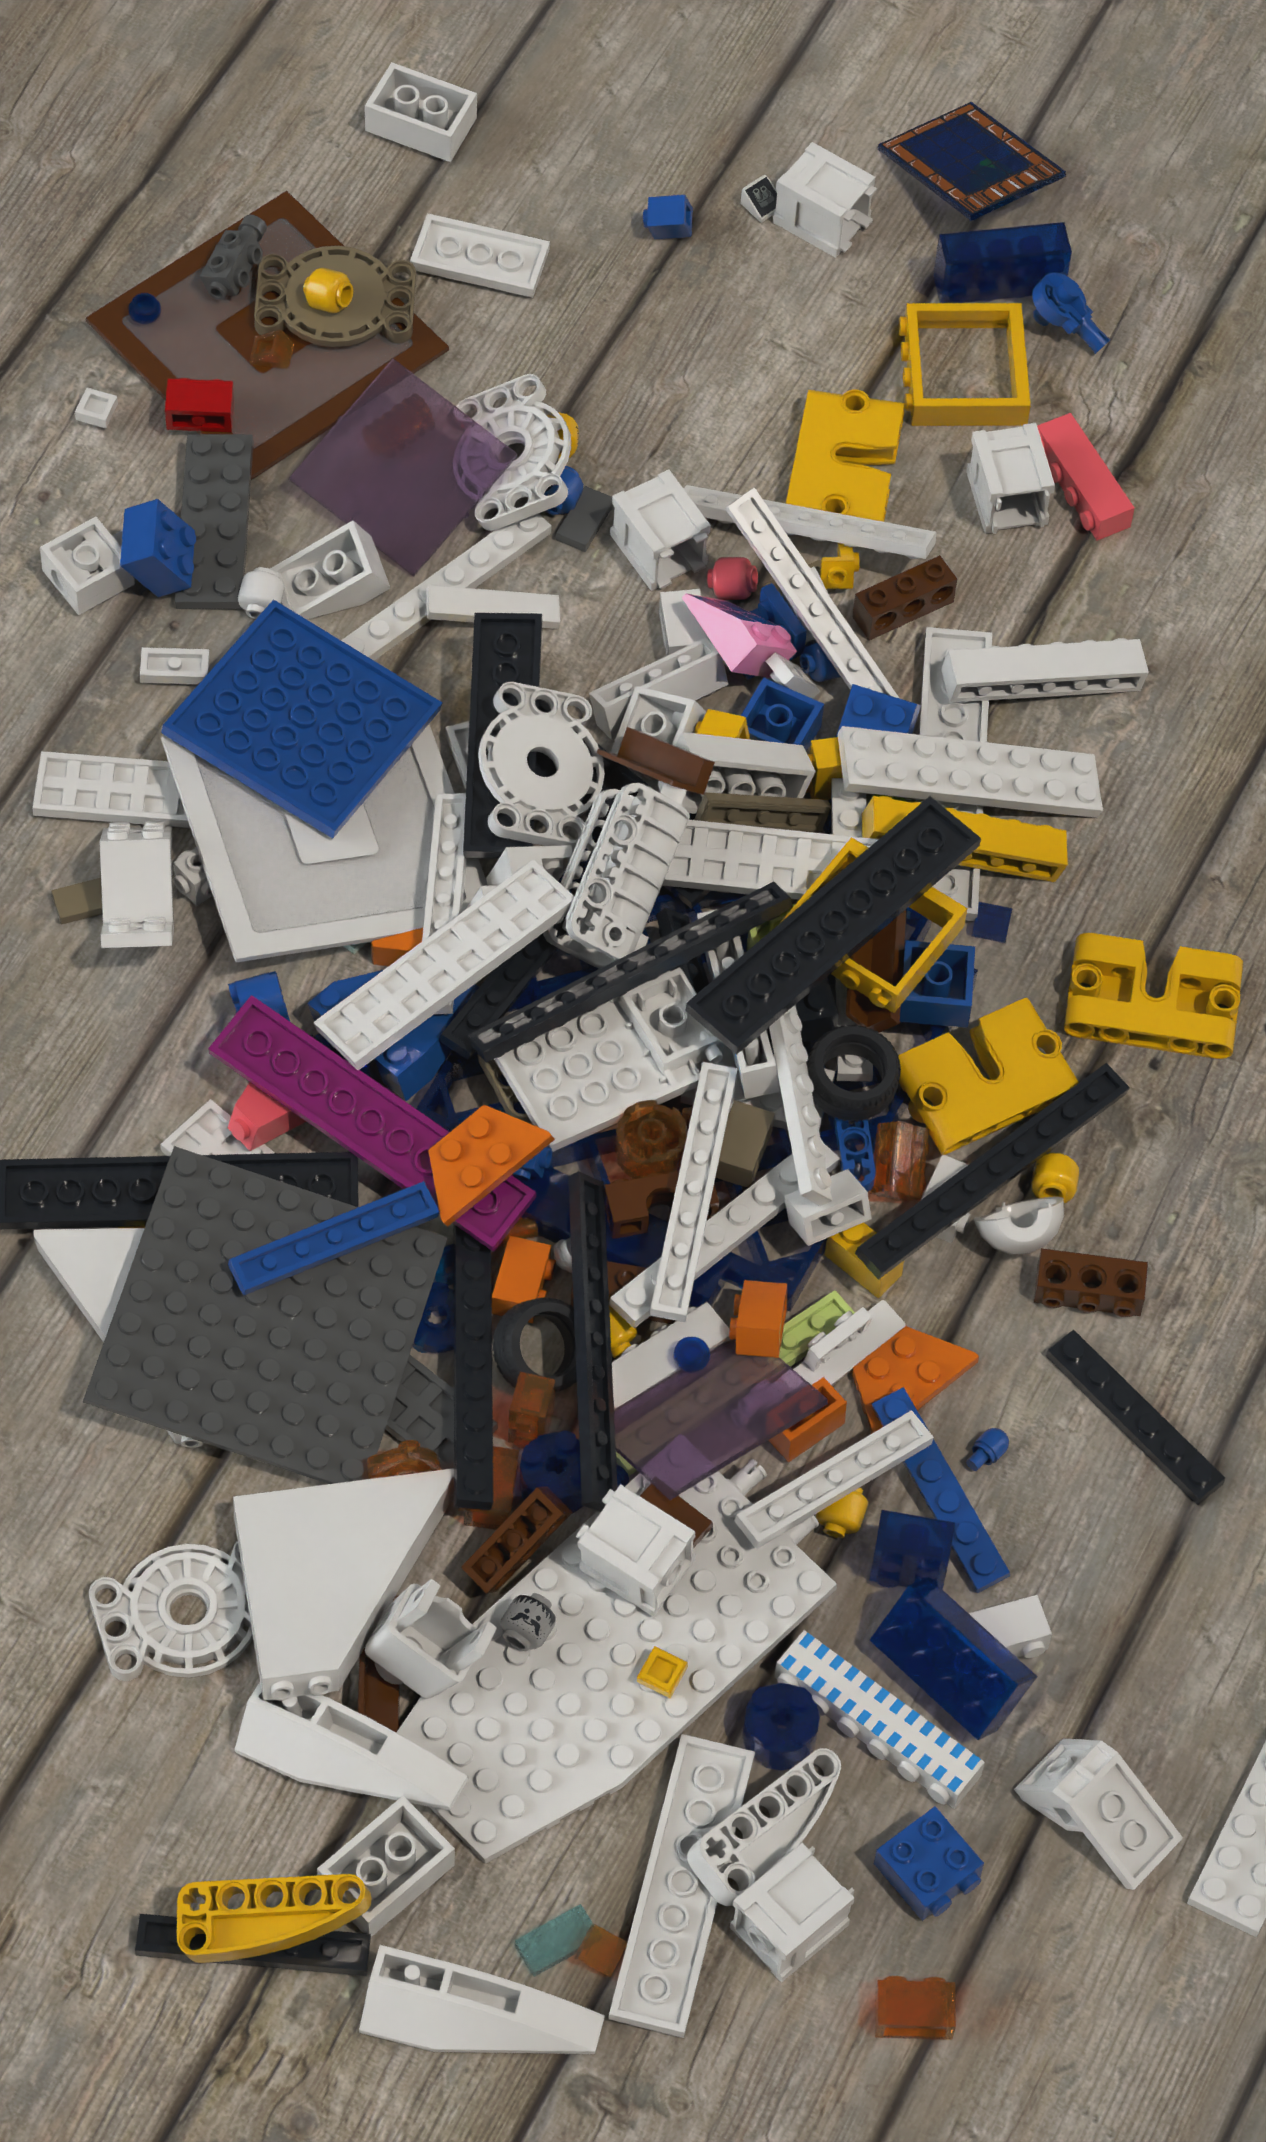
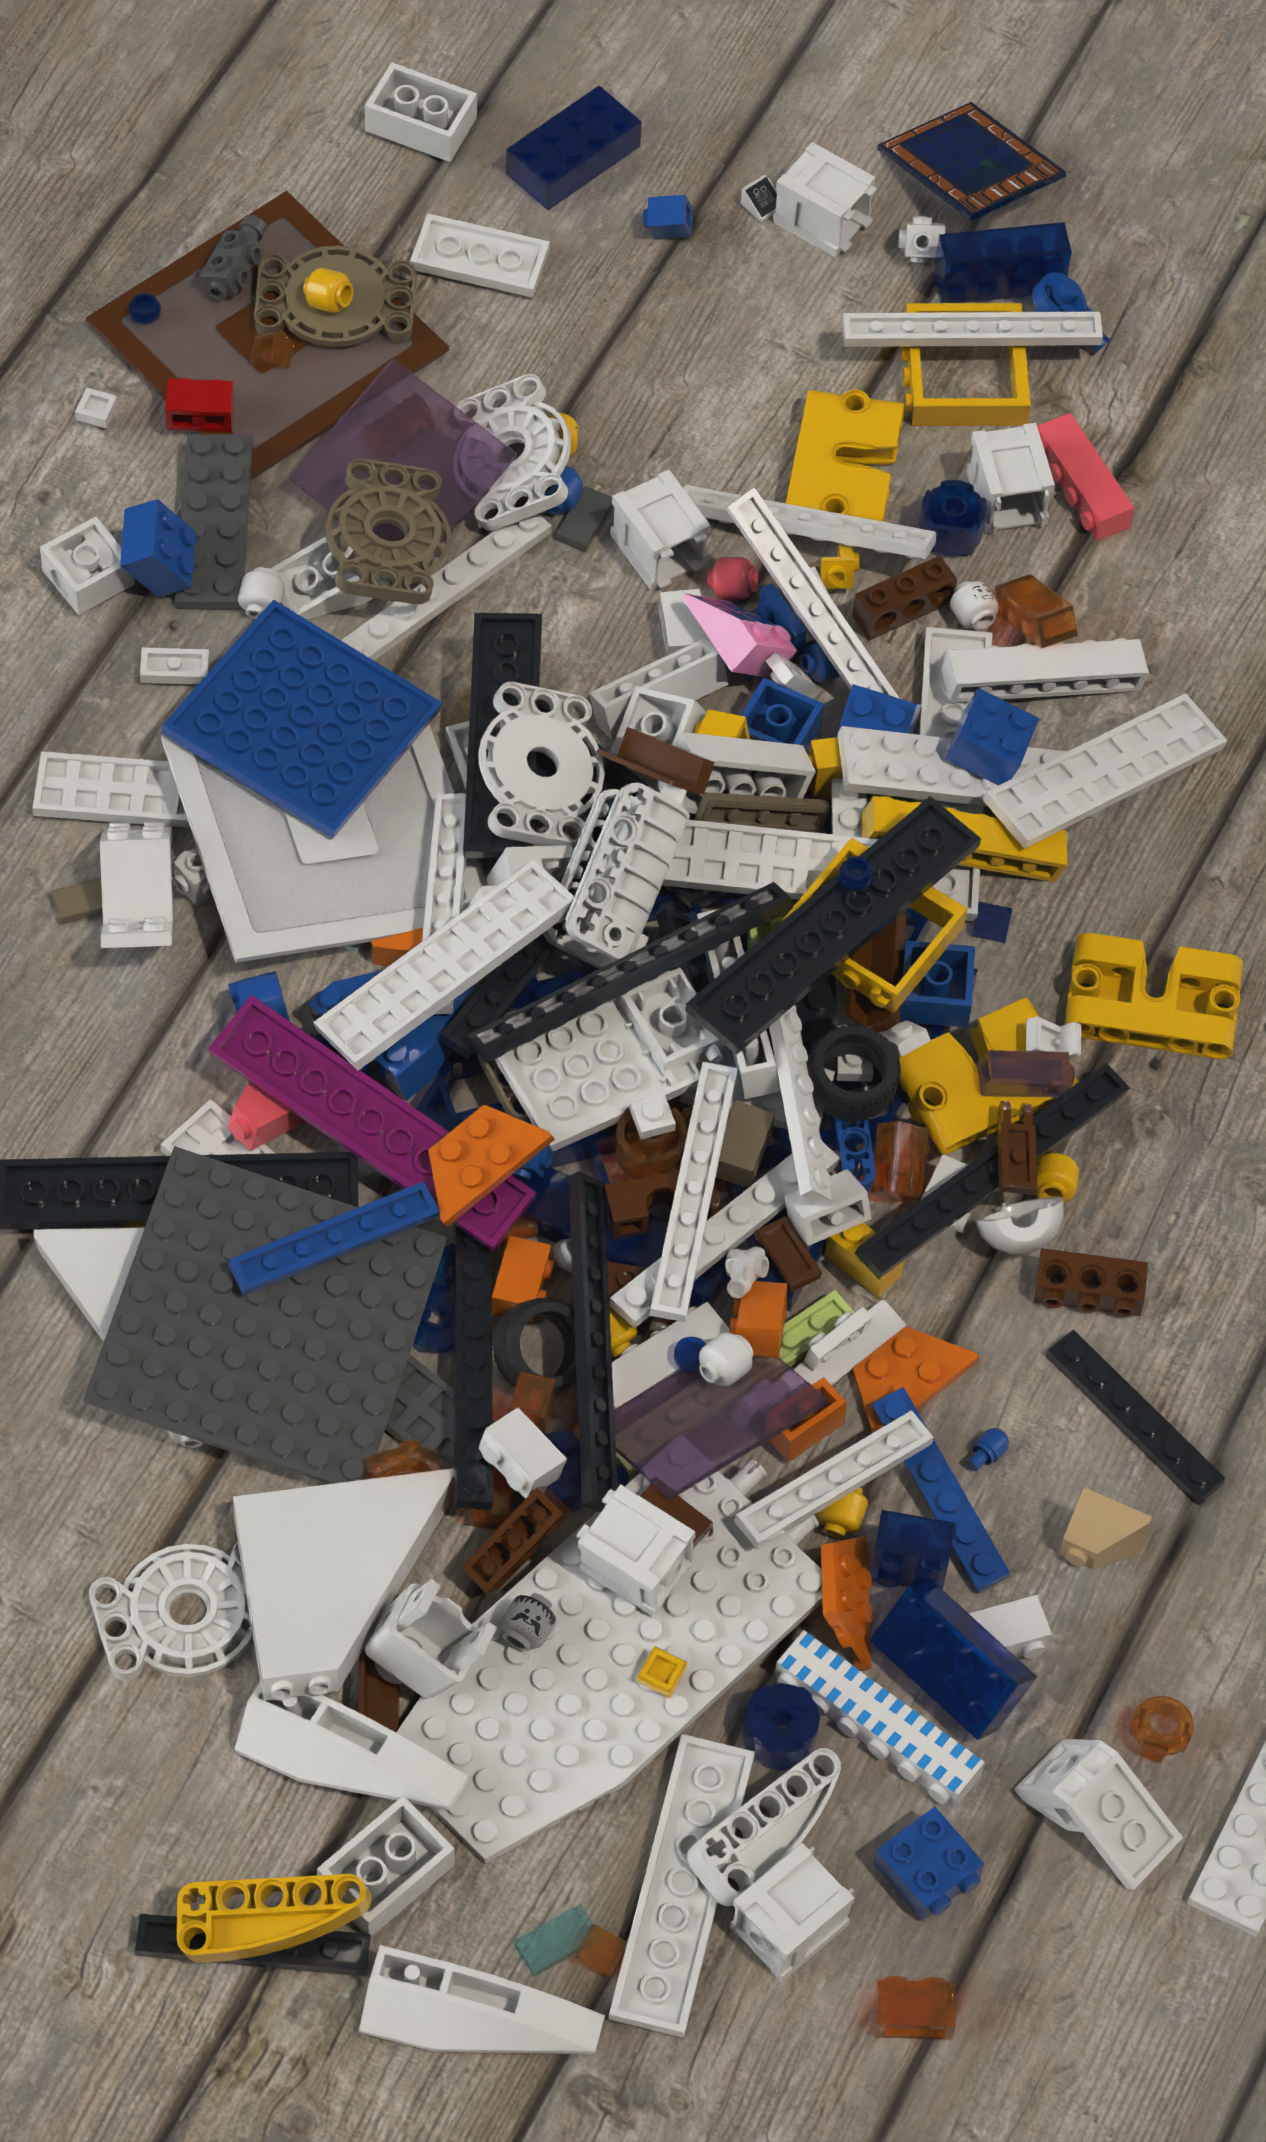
white tile [426,585,560,629] -> none
none -> dark tan piece [325,459,452,604]
none -> white brick [478,1407,567,1499]
none -> clear blue brick [506,85,642,211]
none -> white plate [630,1094,676,1139]
none -> white head [699,1332,753,1387]
none -> white plate [725,1247,769,1298]
none -> reddish brown tile [754,1216,822,1293]
none -> orange wing [821,1536,873,1671]
none -> clear blue plate [838,856,874,891]
none -> white plate [842,312,1103,347]
none -> white bracket [881,1020,930,1057]
none -> white brick [898,216,945,263]
none -> clear blue brick [919,480,987,557]
none -> blue brick [944,688,1039,786]
none -> white head [950,581,999,631]
none -> brick [977,1050,1075,1098]
none -> white plate [983,693,1227,849]
none -> clear orange brick [995,574,1078,648]
none -> reddish brown hinge [997,1101,1038,1195]
none -> white bracket [1026,1016,1081,1064]
none -> tan slope [1059,1487,1152,1569]
none -> clear orange piece [1130,1696,1194,1763]

